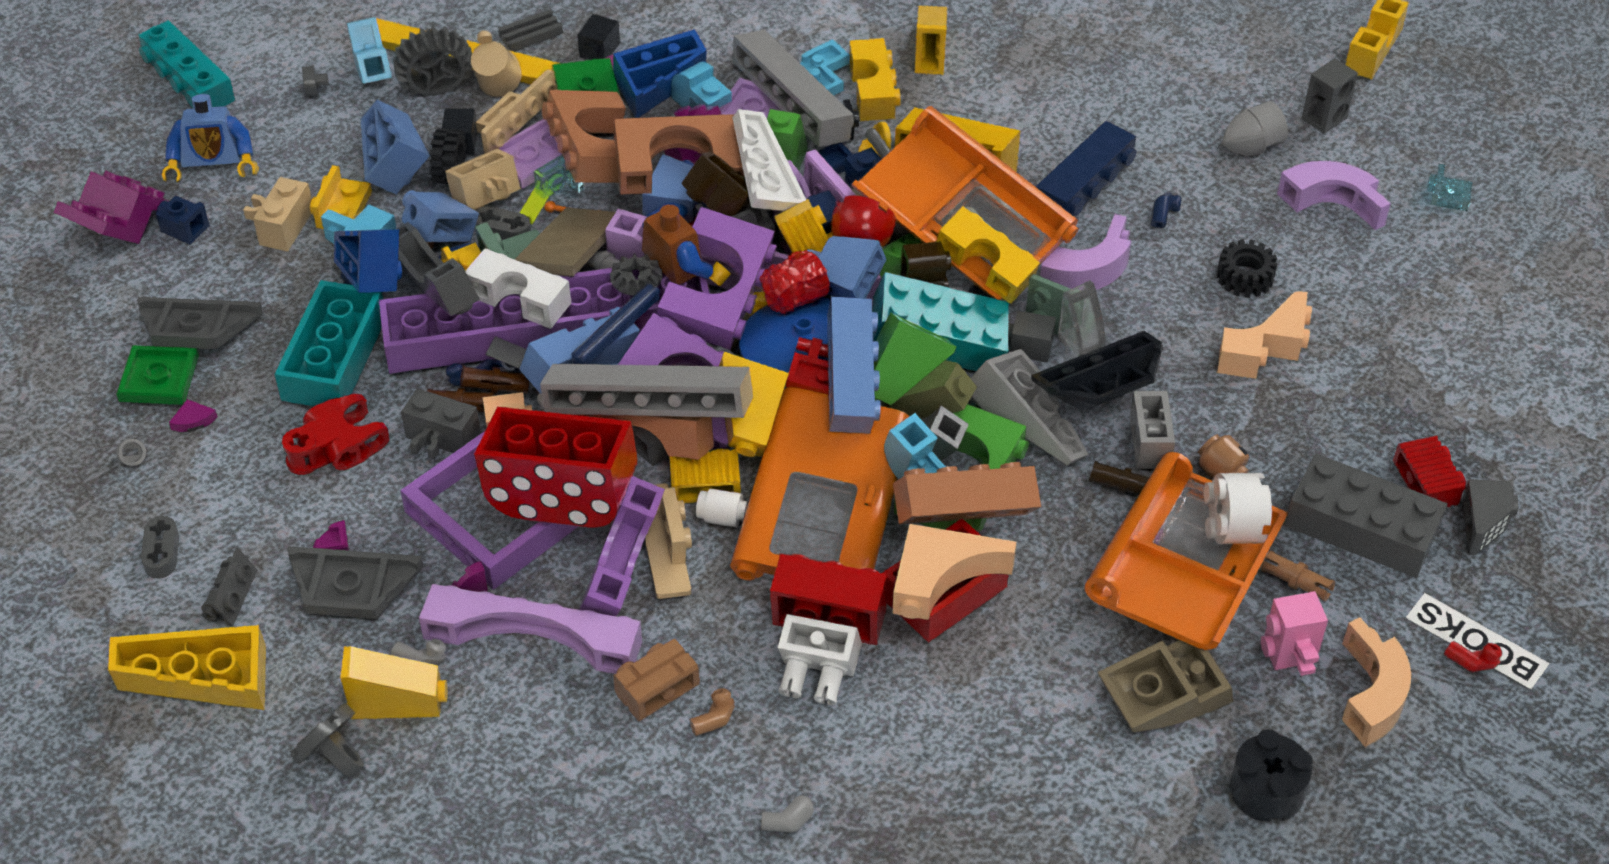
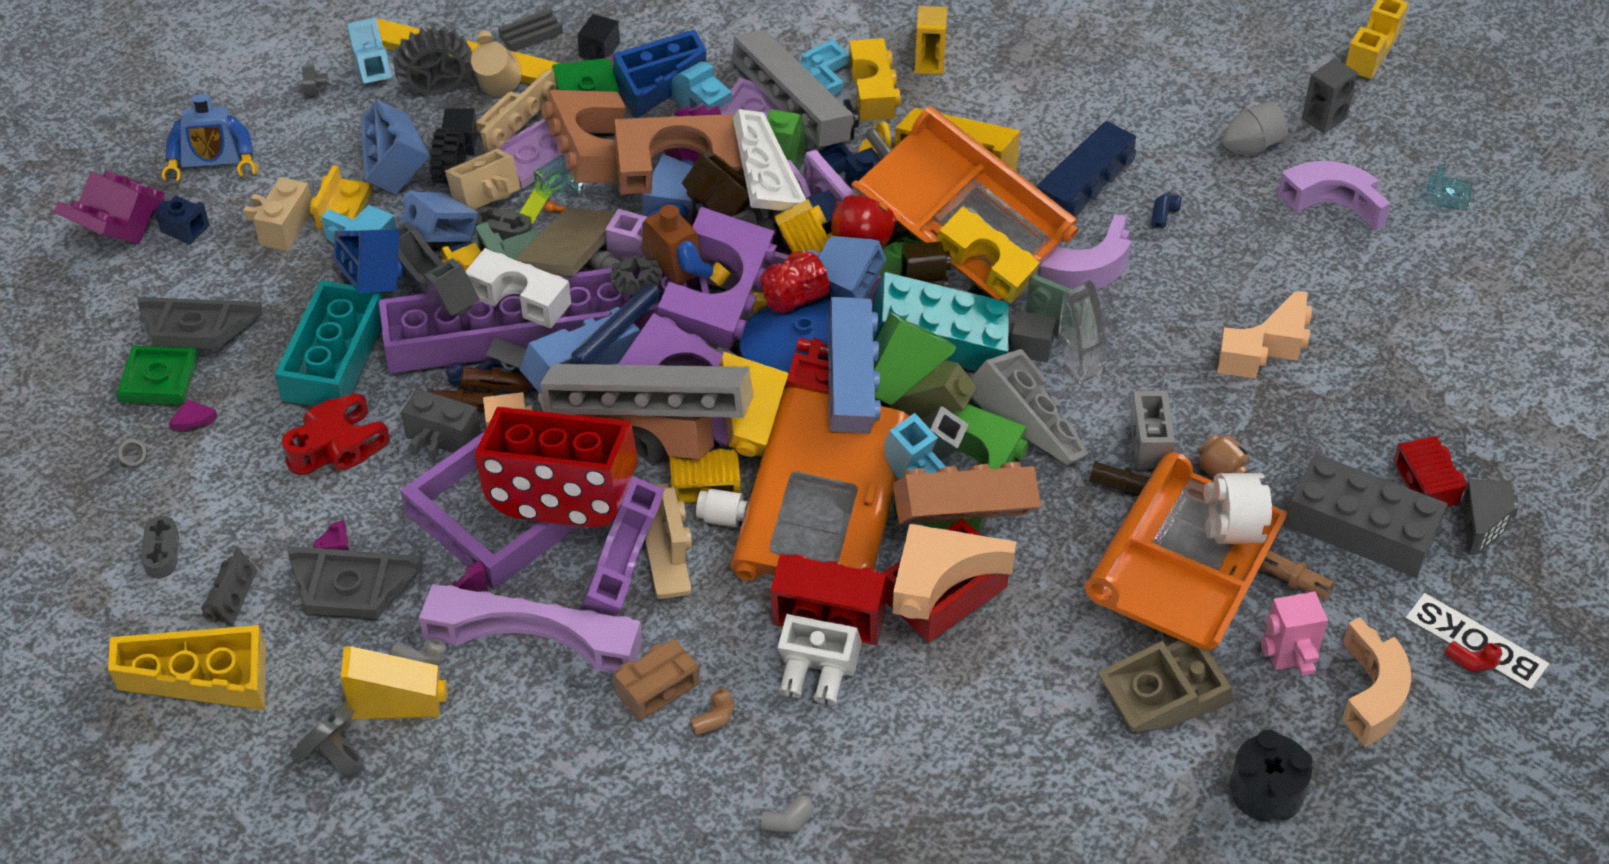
teal brick [138,20,236,108] -> none
black wedge [1031,331,1163,411] -> none
black tyre [1217,239,1277,298] -> none

